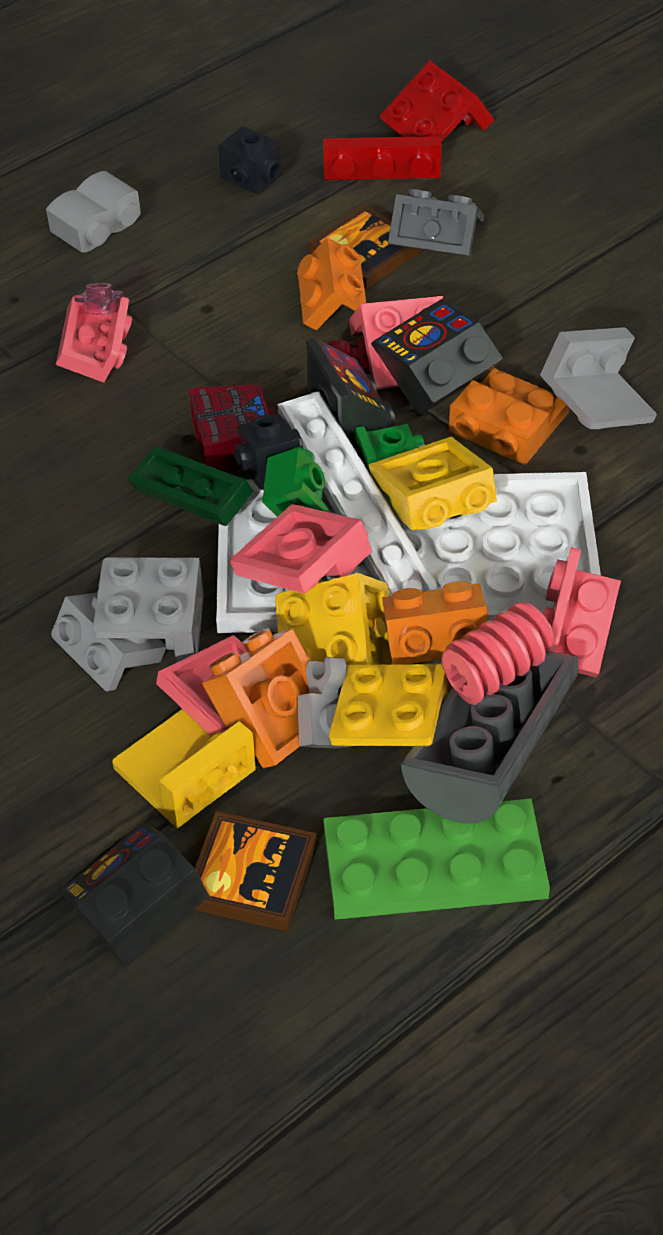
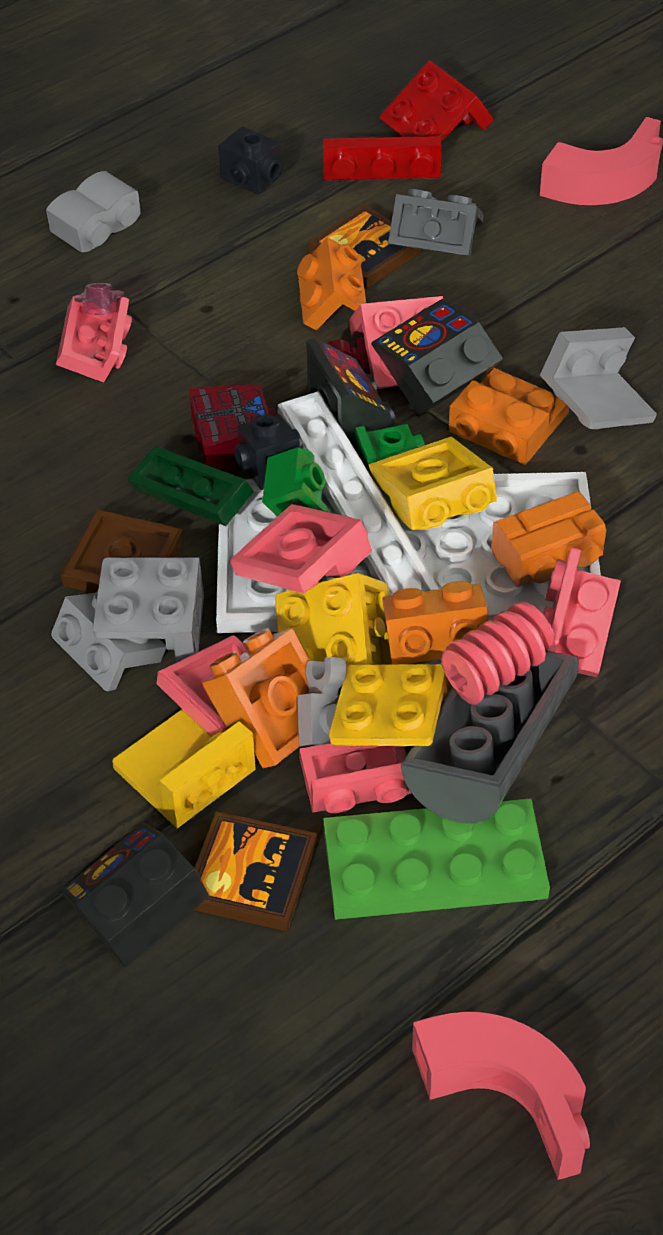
none -> reddish brown tile [61,509,184,593]
none -> coral bracket [299,743,411,813]
none -> coral arch [412,1012,590,1180]
none -> orange brick [491,491,606,587]
none -> coral arch [540,117,663,205]

